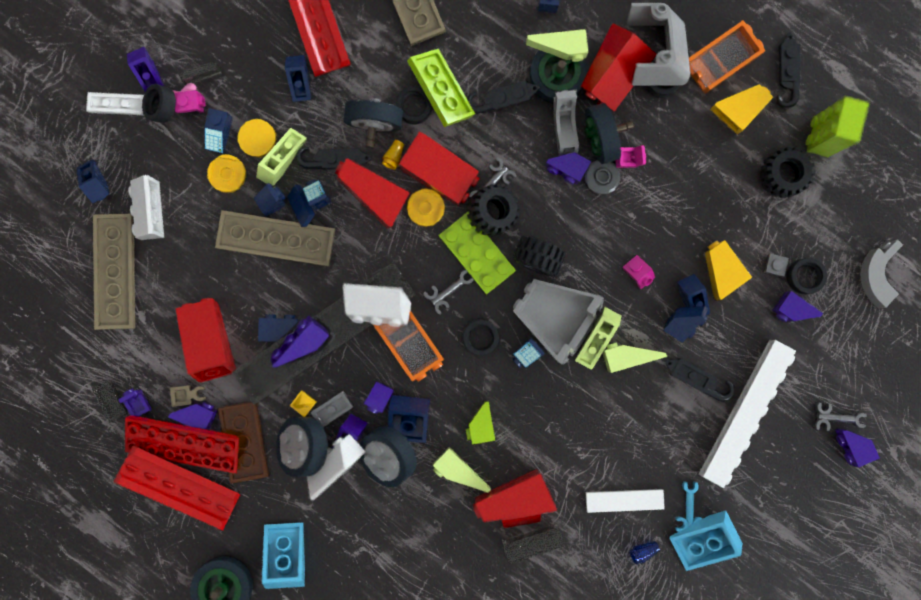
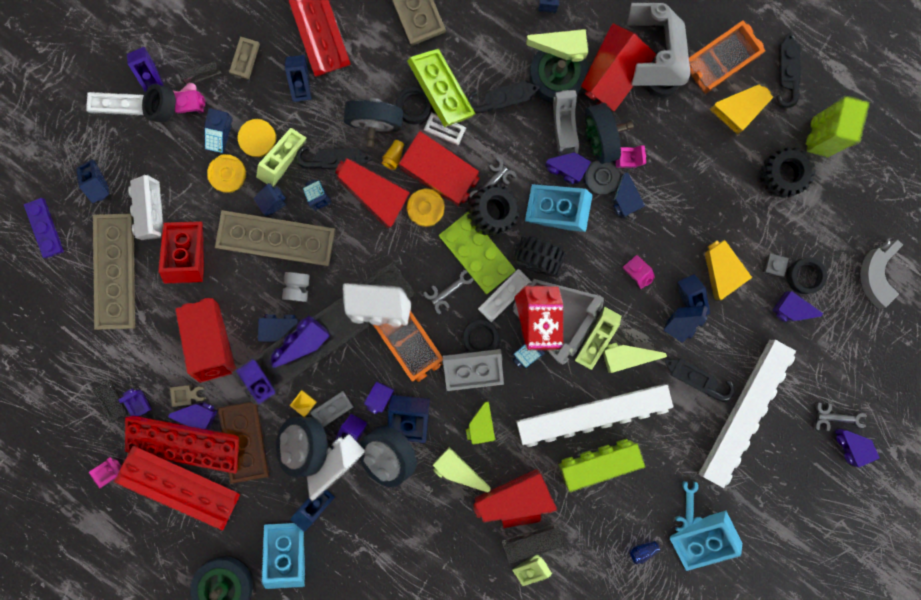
dark blue tile [287,185,315,227] -> none
white tile [586,489,664,513] -> none
none -> dark purple plate [24,198,64,258]
none -> dark pink bracket [89,457,121,489]
none -> red slope [159,222,204,284]
none -> dark tan plate [229,37,260,80]
none -> dark purple slope [237,360,276,404]
none -> light grey wheel [282,272,310,302]
none -> dark blue slope [290,489,335,532]
none -> white tile [424,112,466,146]
none -> light grey plate [443,349,504,391]
none -> white tile [478,269,532,322]
none -> yellowish green slope [512,554,552,586]
none -> red slope [514,286,563,350]
none -> white brick [516,384,673,447]
none -> medium azure slope [525,184,593,232]
none -> lime brick [558,439,645,492]
none -> dark blue slope [613,172,645,219]

